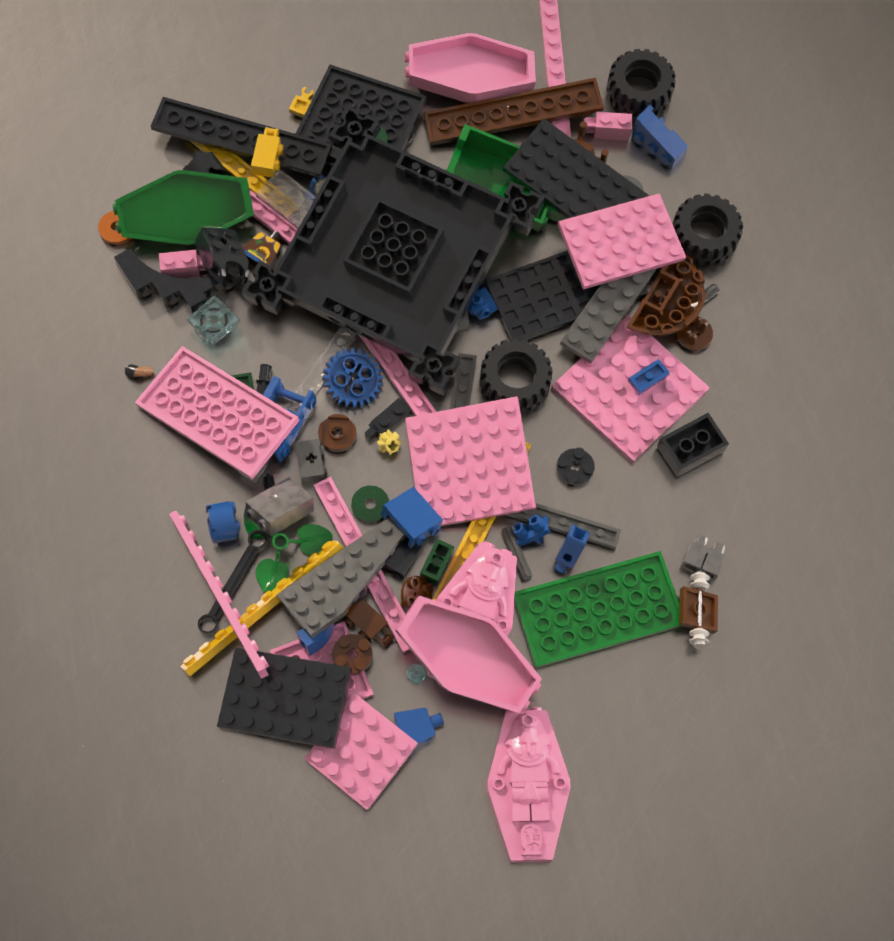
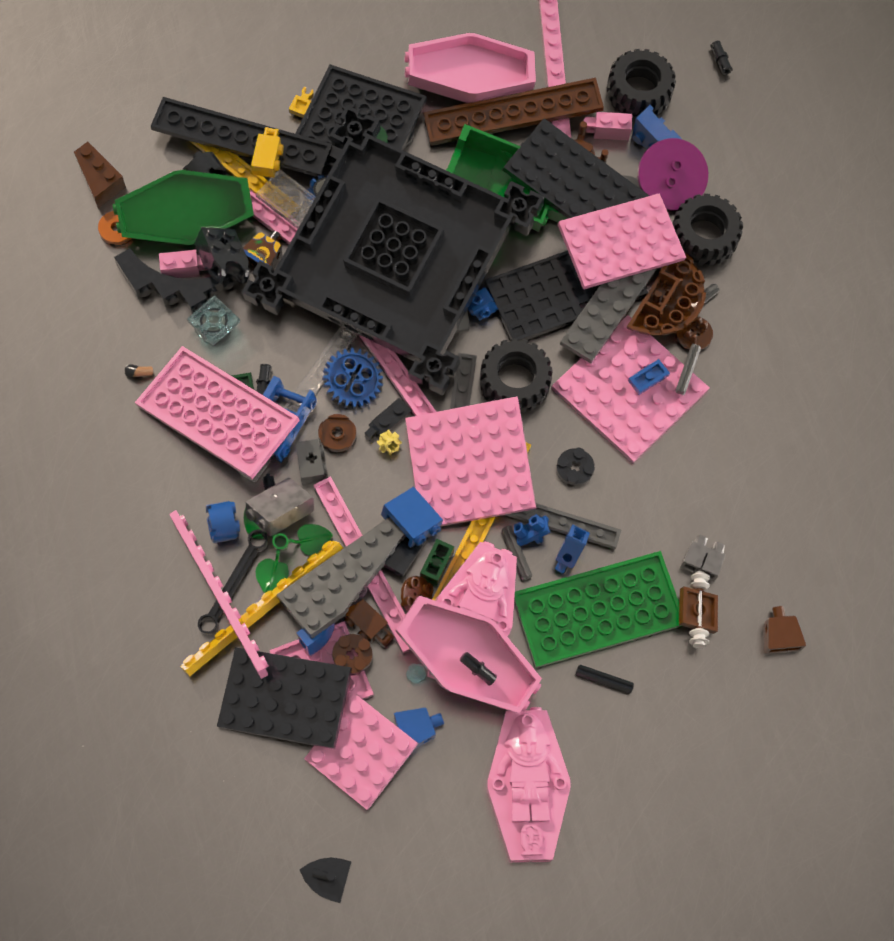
dark green tile [351,485,389,524] -> none
black brick [657,413,729,477] -> none
none -> reddish brown wedge [74,141,126,208]
none -> black shield [300,857,352,903]
none -> black axle [460,652,497,686]
none -> black axle [576,665,634,694]
none -> magenta plate [637,138,709,211]
none -> dark grey axle [675,344,701,395]
none -> black pin [710,41,733,75]
none -> reddish brown torso [764,606,806,654]

